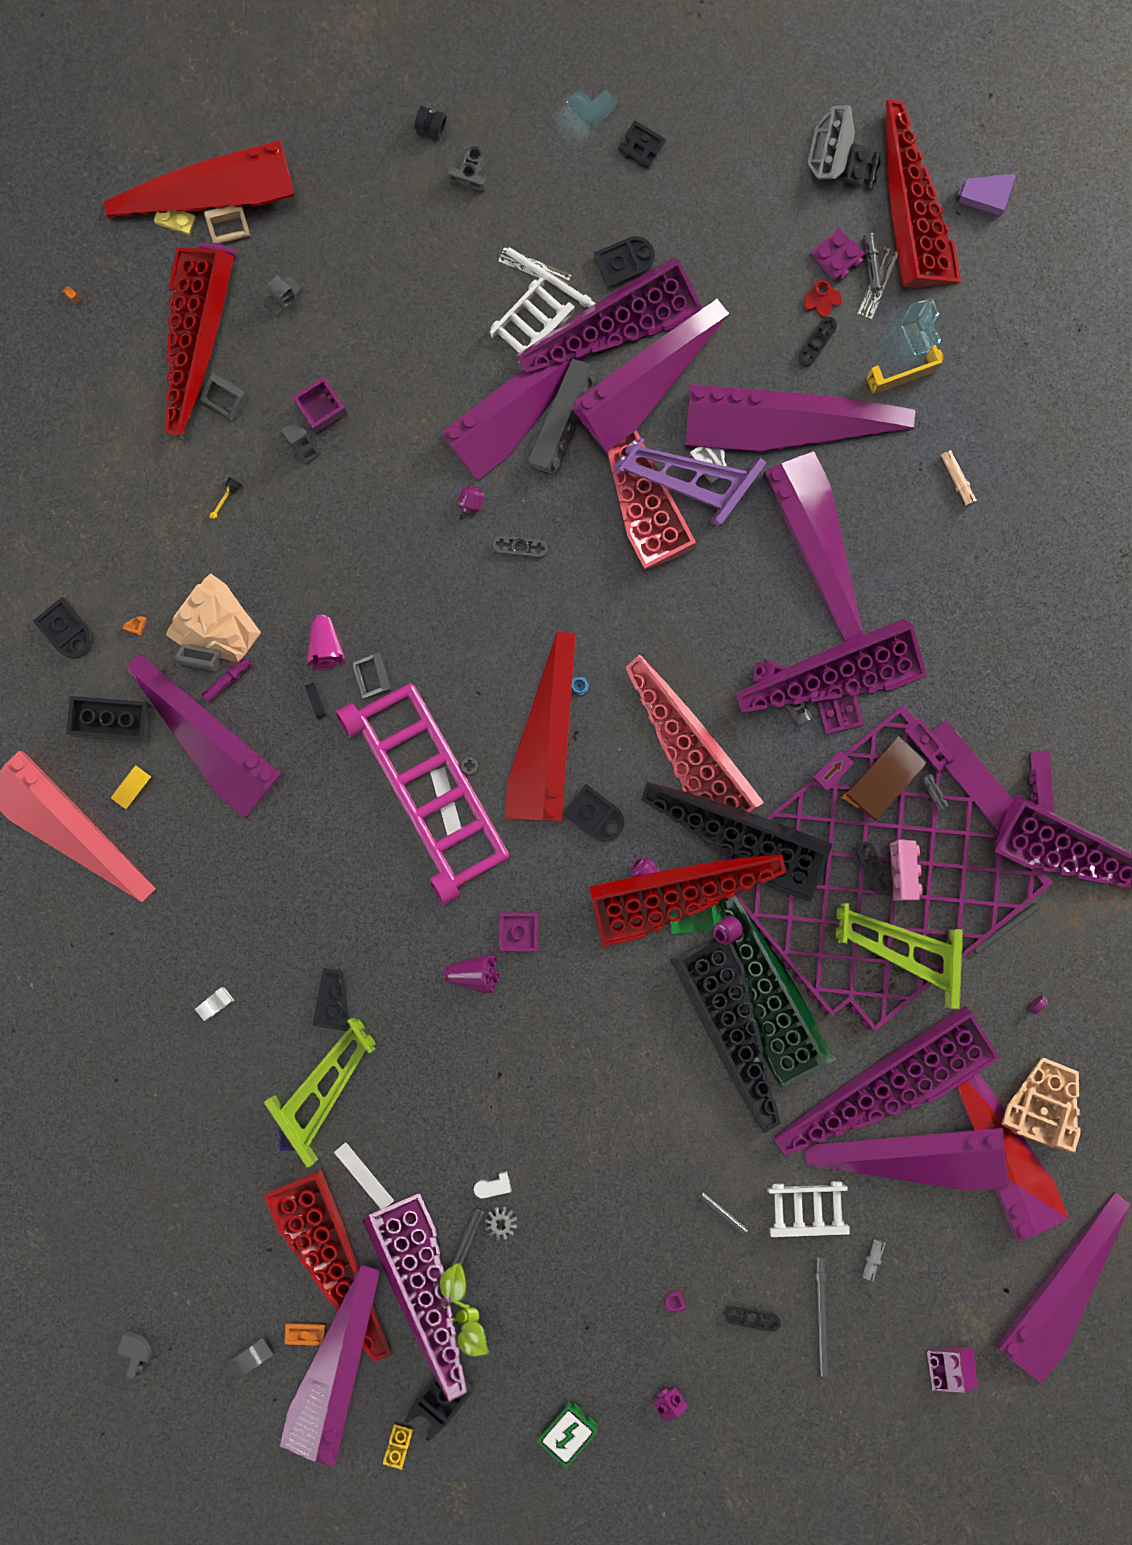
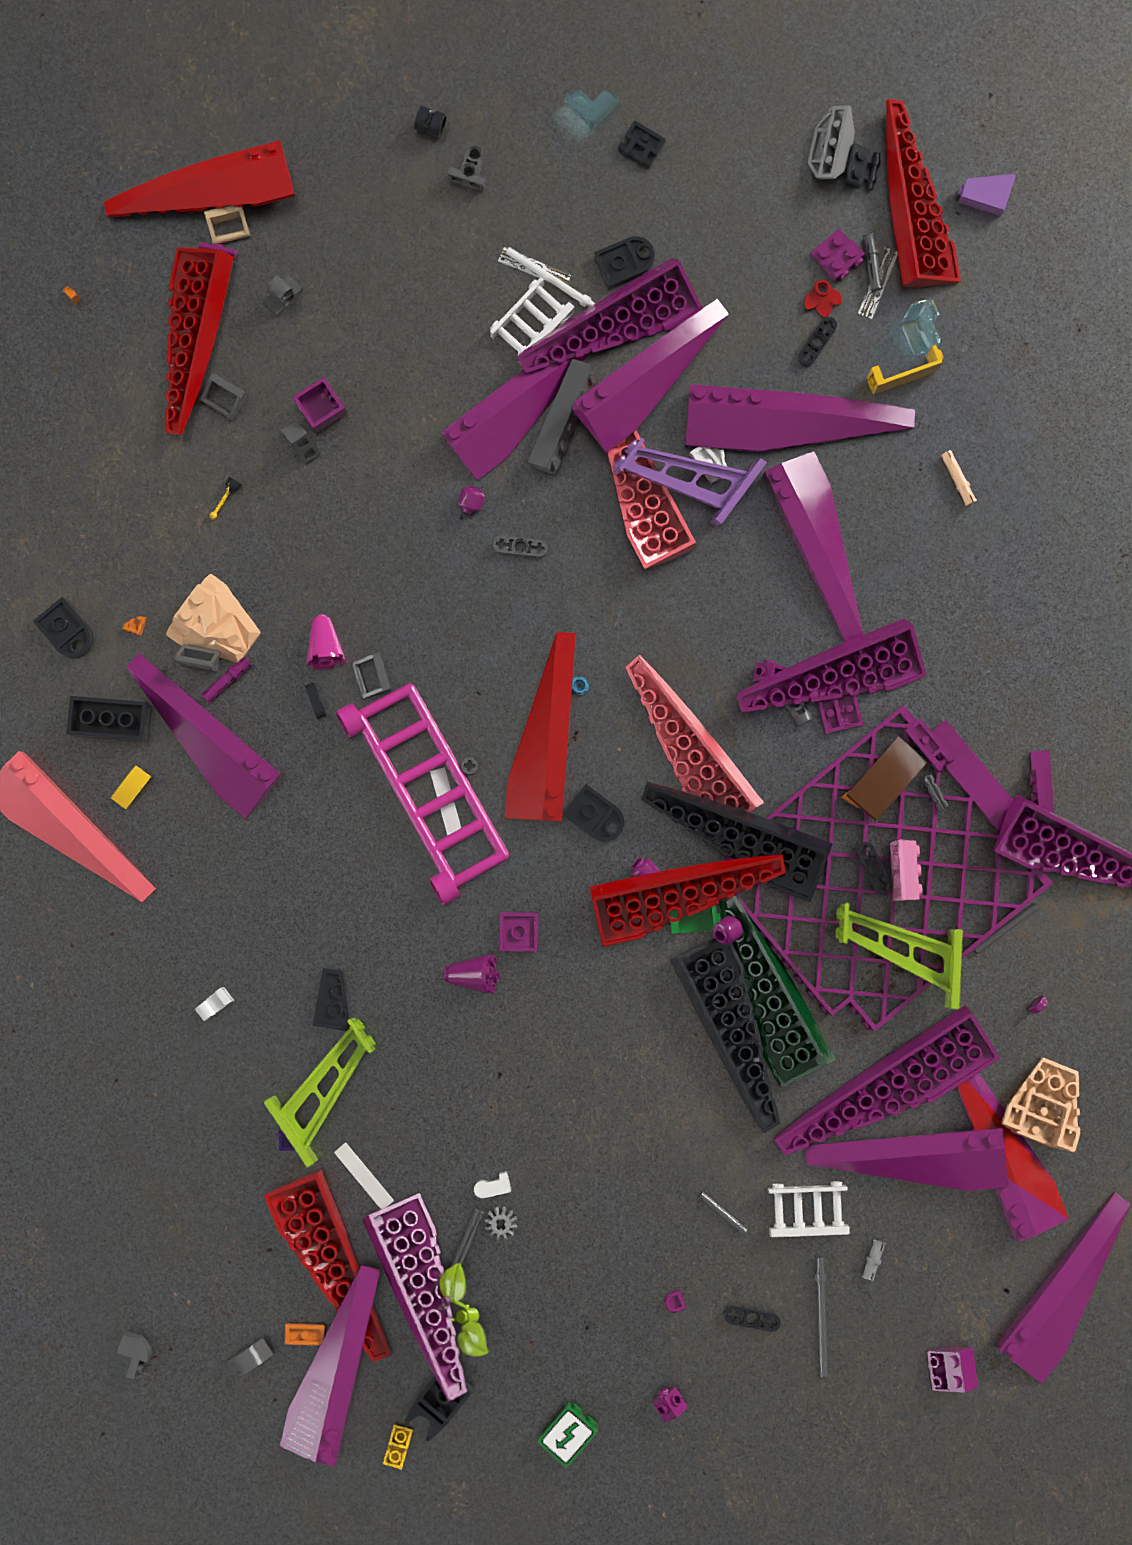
light yellow plate [154,210,196,235] -> none
magenta tile [813,750,854,791] -> none

